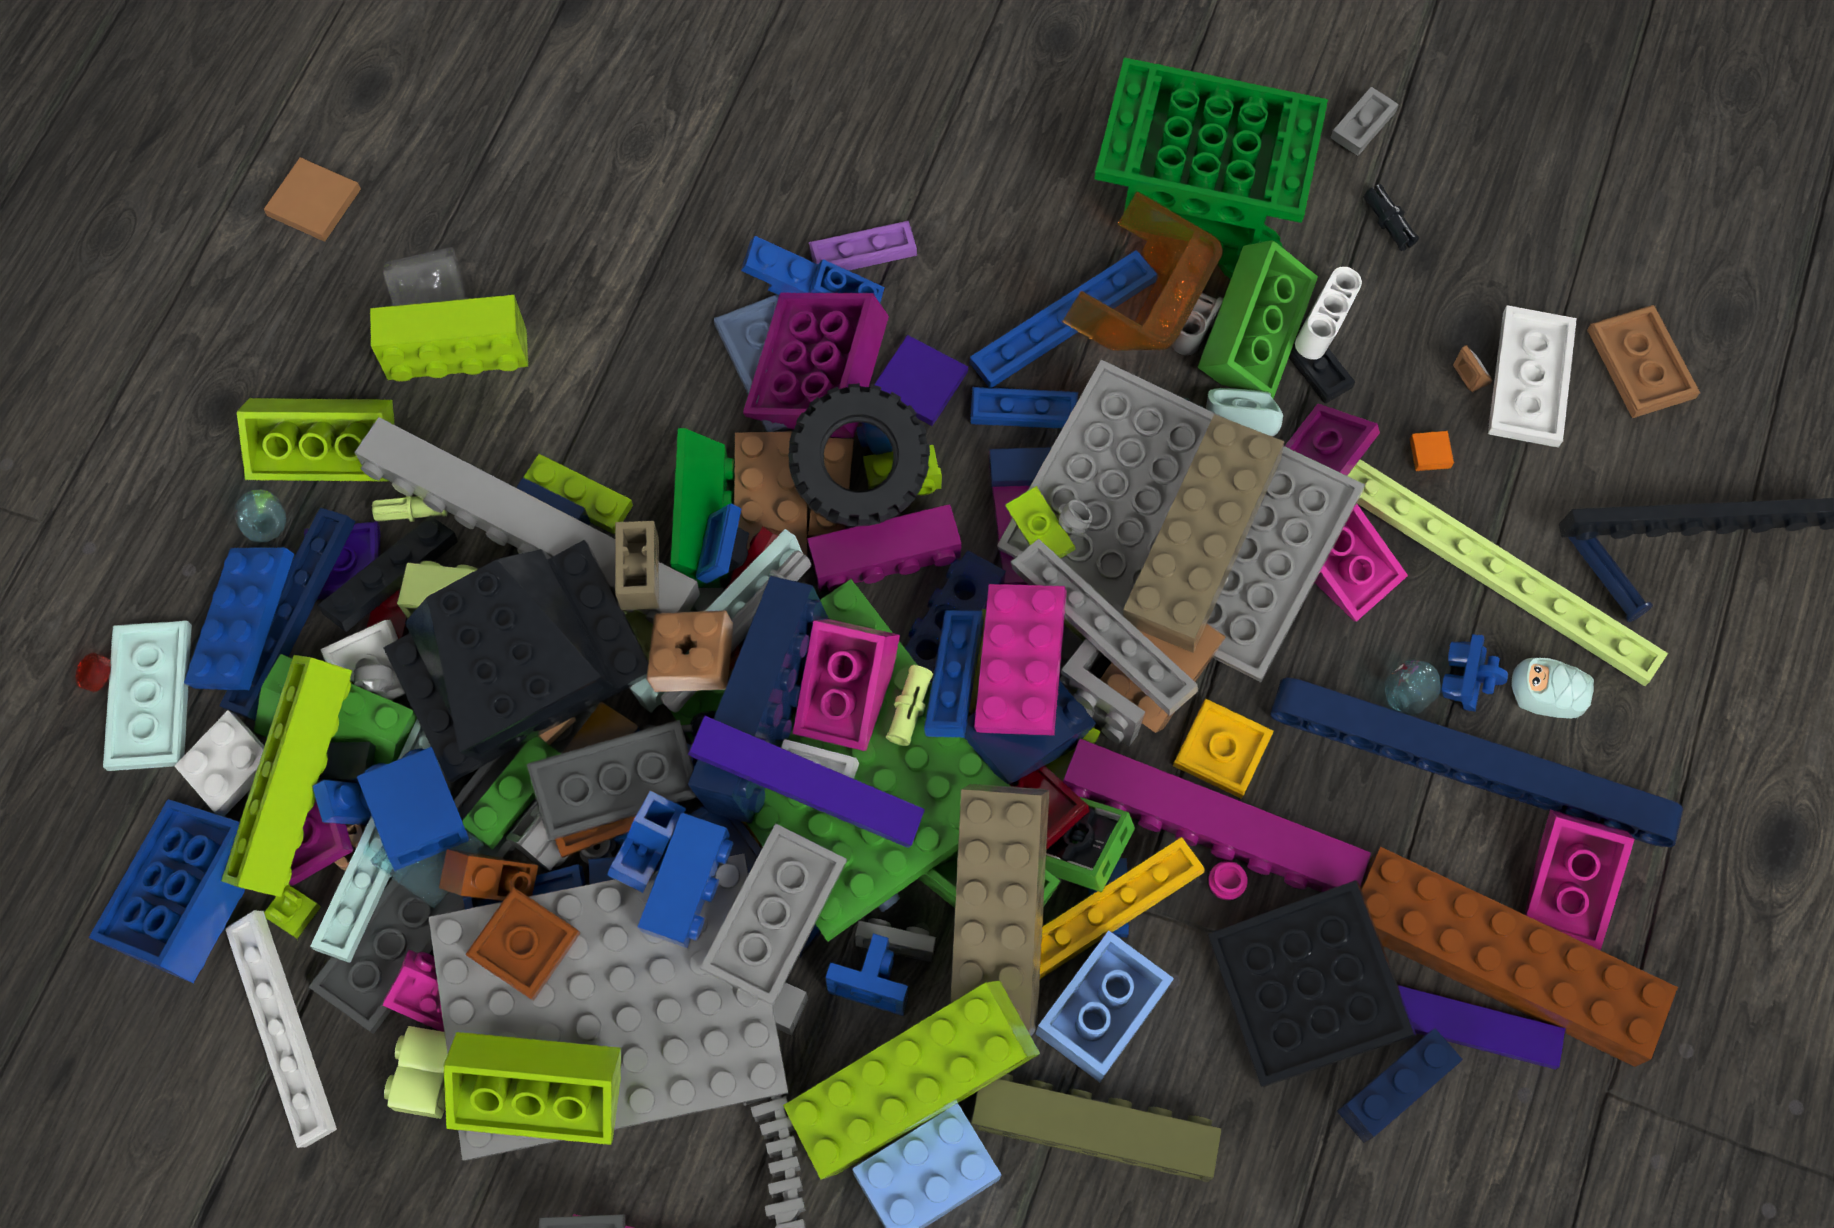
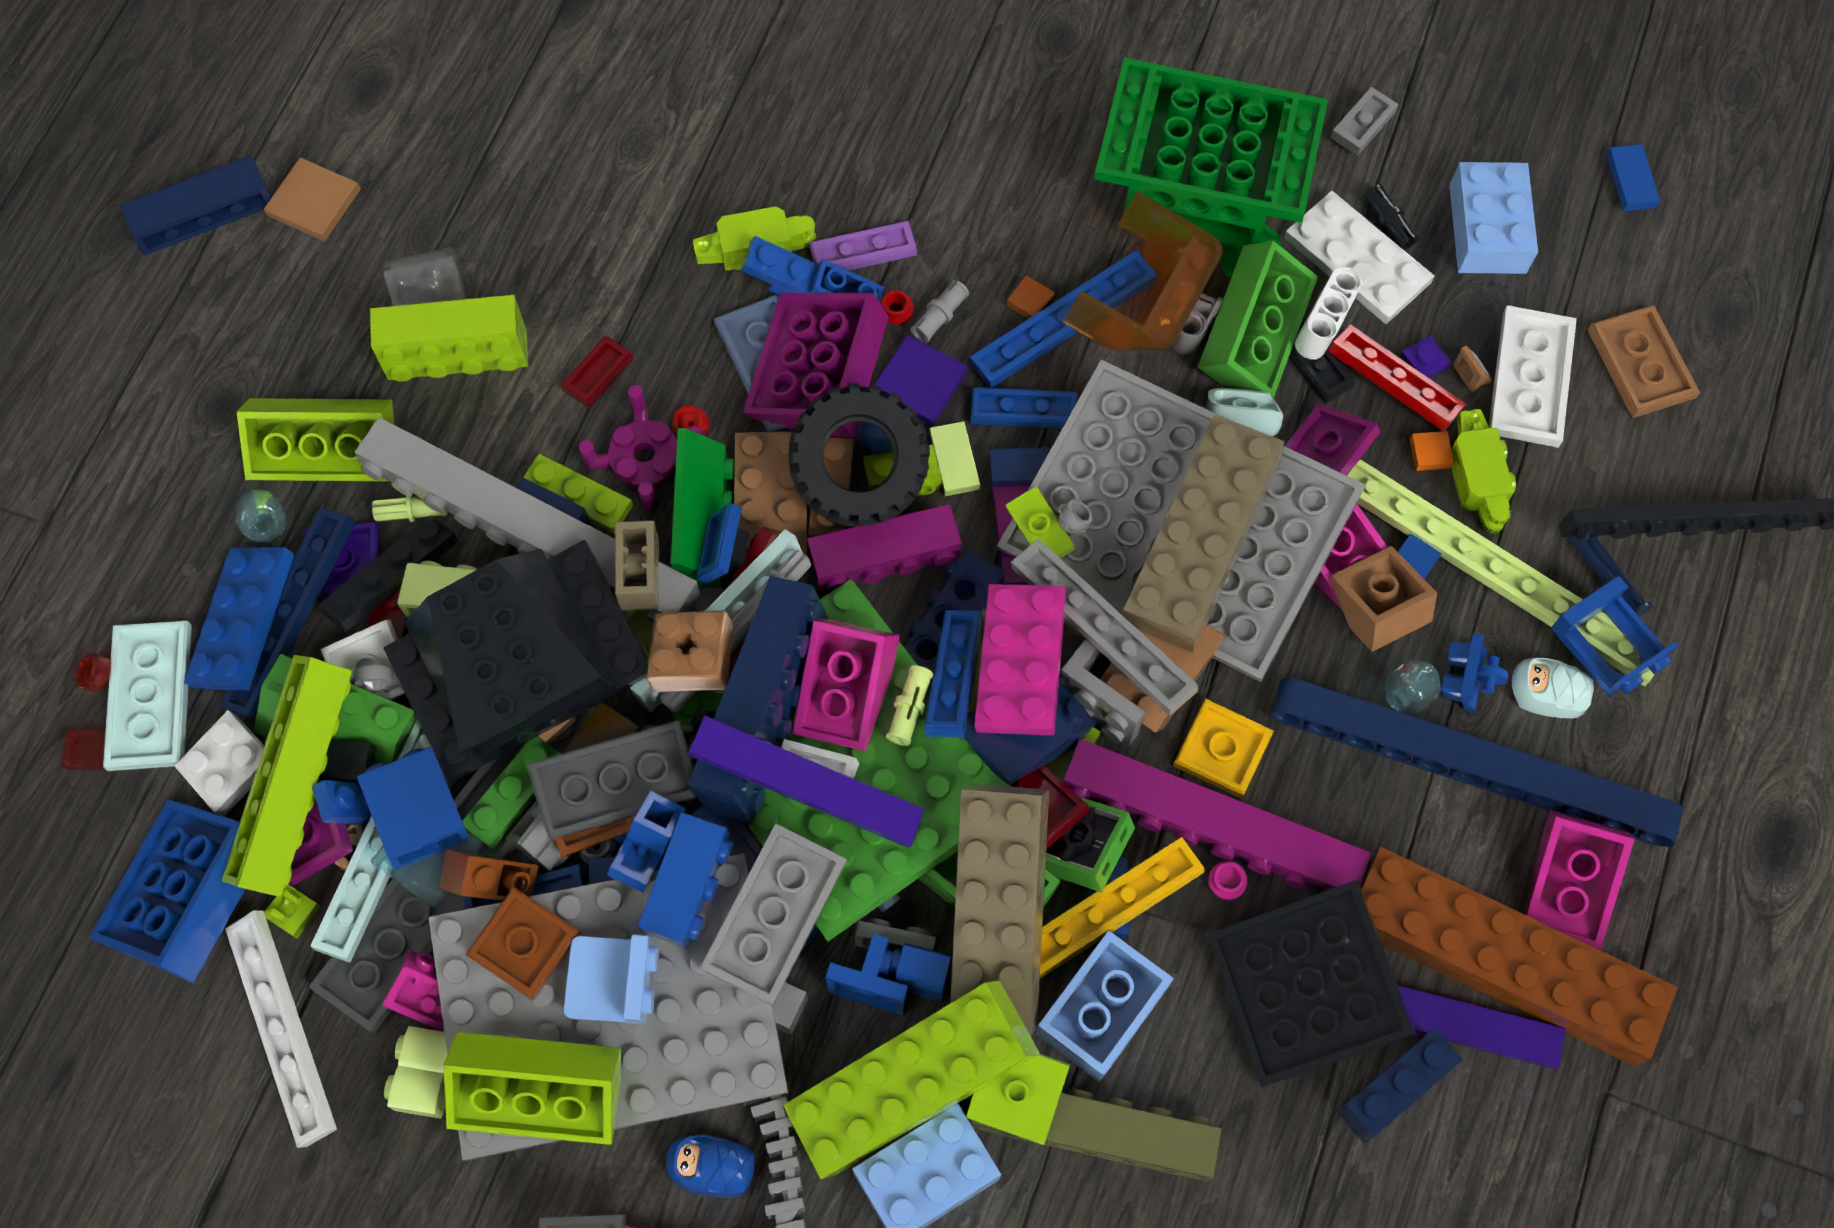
none -> clear red tile [61,730,106,771]
none -> dark blue brick [120,155,271,256]
none -> dark red tile [561,335,634,409]
none -> light blue bracket [564,935,659,1024]
none -> magenta plate [579,385,702,511]
none -> blue piece [666,1134,756,1198]
none -> red tile [672,405,710,436]
none -> lime hinge [693,206,816,271]
none -> red plate [880,290,913,325]
none -> blue brick [889,943,952,1002]
none -> light grey pin [910,280,969,344]
none -> yellowish green tile [929,421,980,496]
none -> lime plate [966,1054,1070,1145]
none -> dark orange tile [1006,275,1055,319]
none -> white plate [1284,191,1434,324]
none -> red plate [1328,324,1466,432]
none -> medium nougat slope [1330,546,1437,652]
none -> blue tile [1398,534,1442,579]
none -> dark purple plate [1399,335,1451,379]
none -> light blue brick [1450,162,1538,274]
none -> lime hinge [1451,409,1516,534]
none -> blue panel [1551,576,1679,698]
none -> blue tile [1606,144,1660,211]

